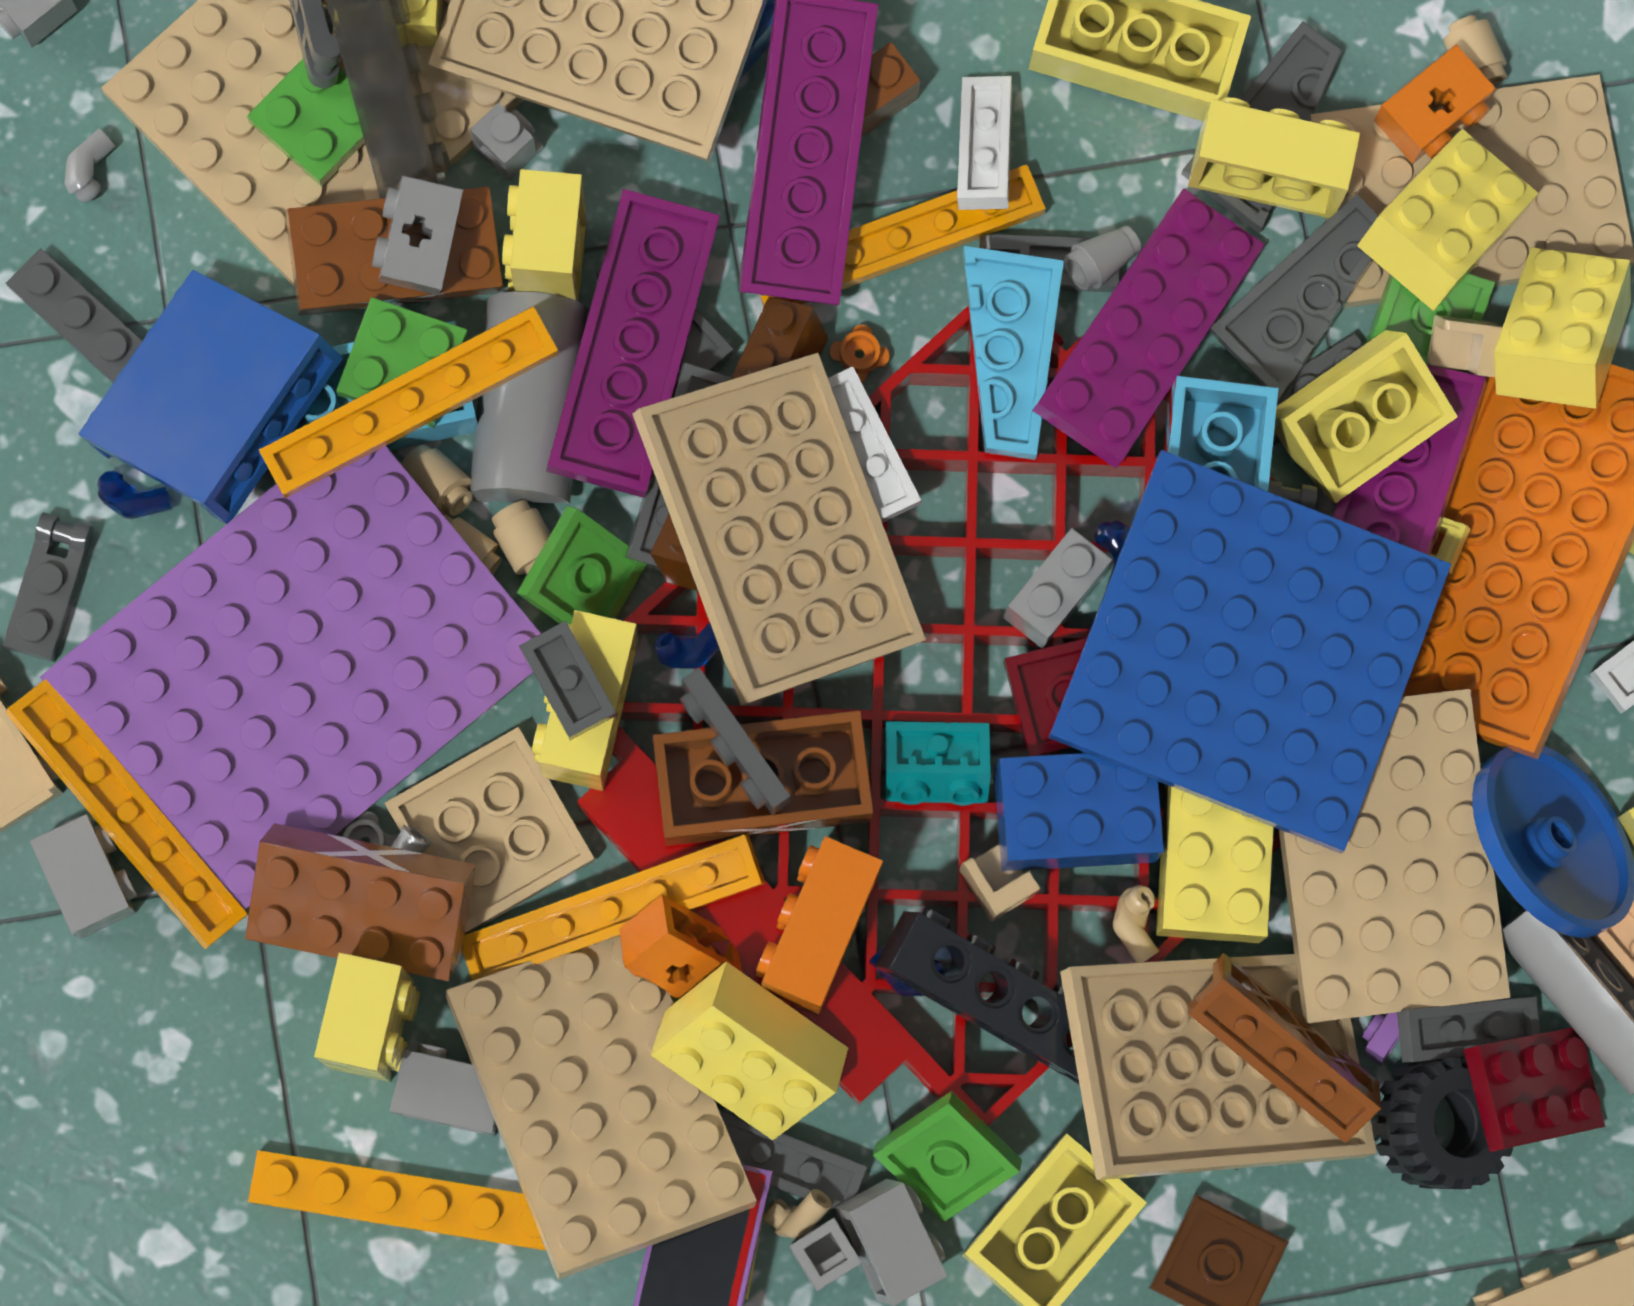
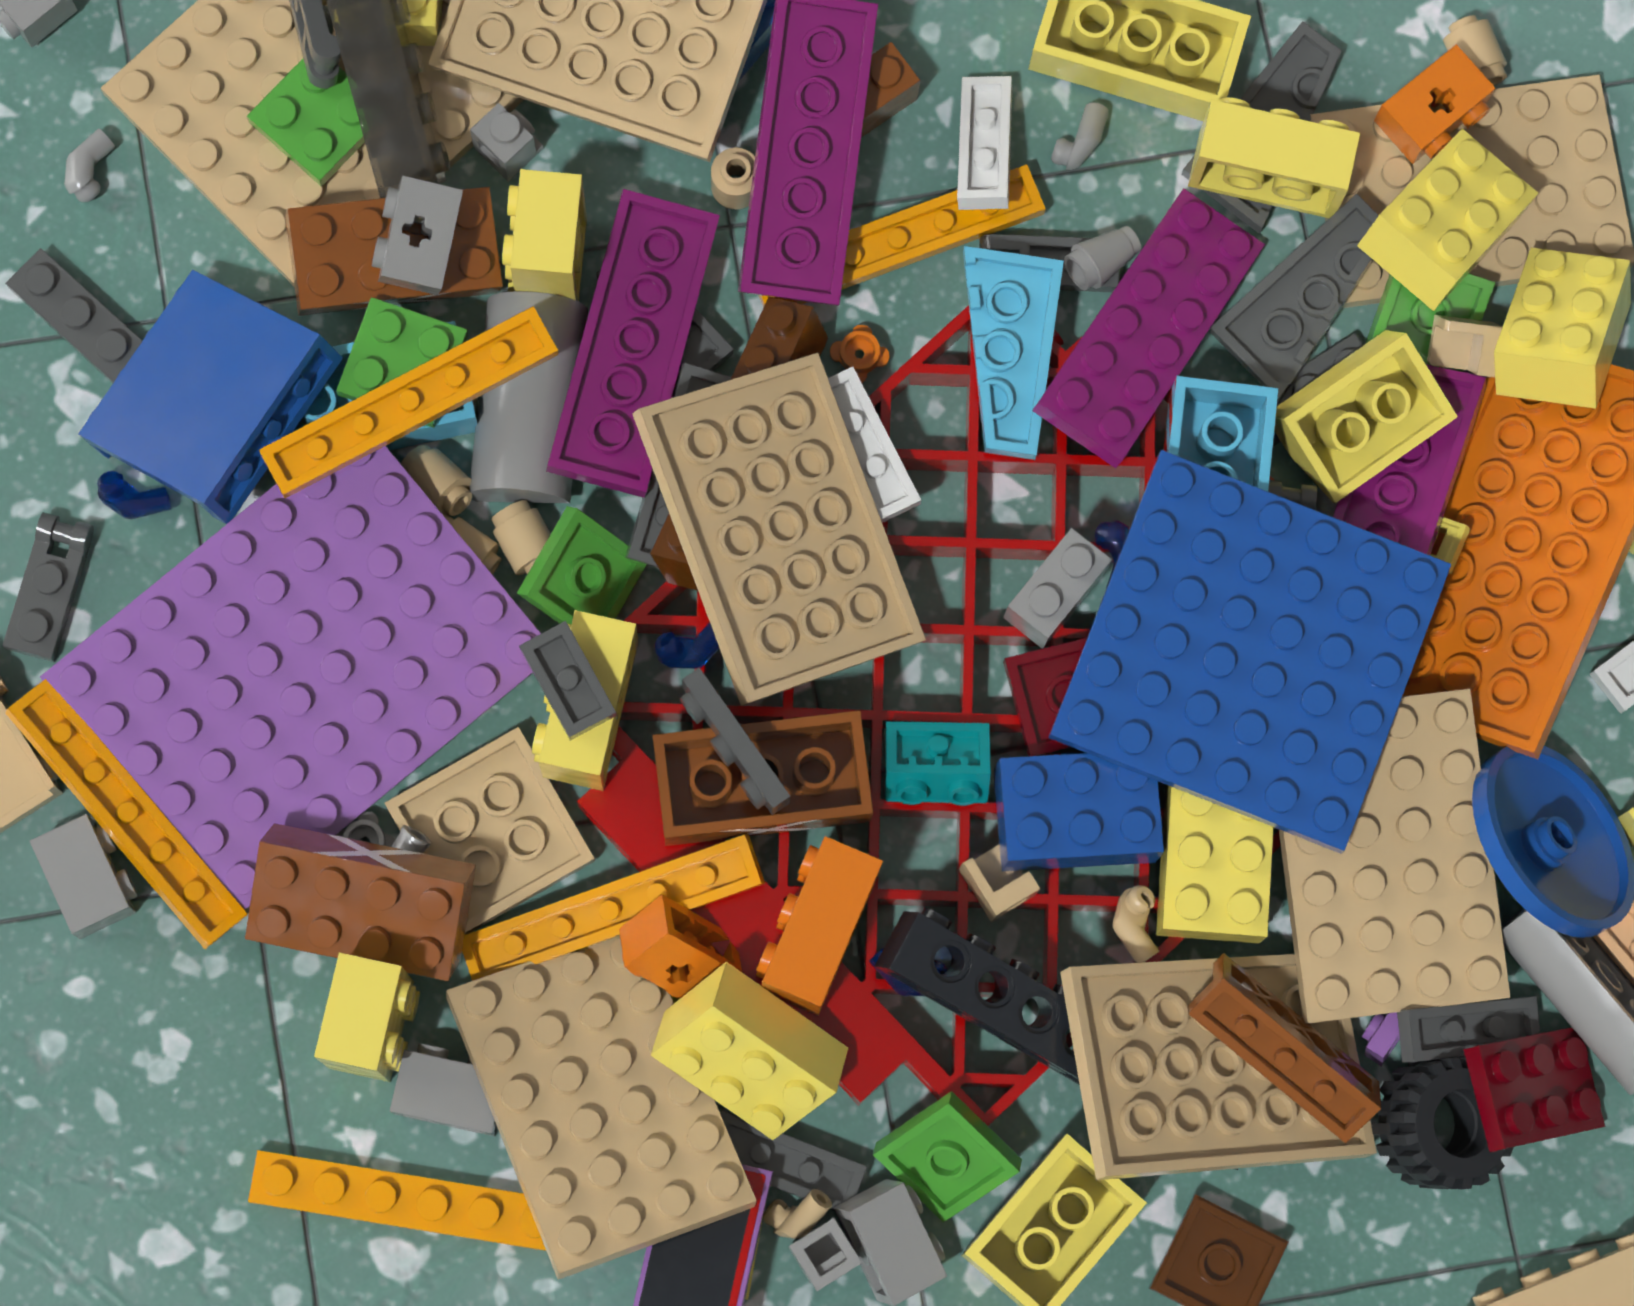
none -> tan brick [711,147,755,210]
none -> light grey arm [1051,102,1109,170]

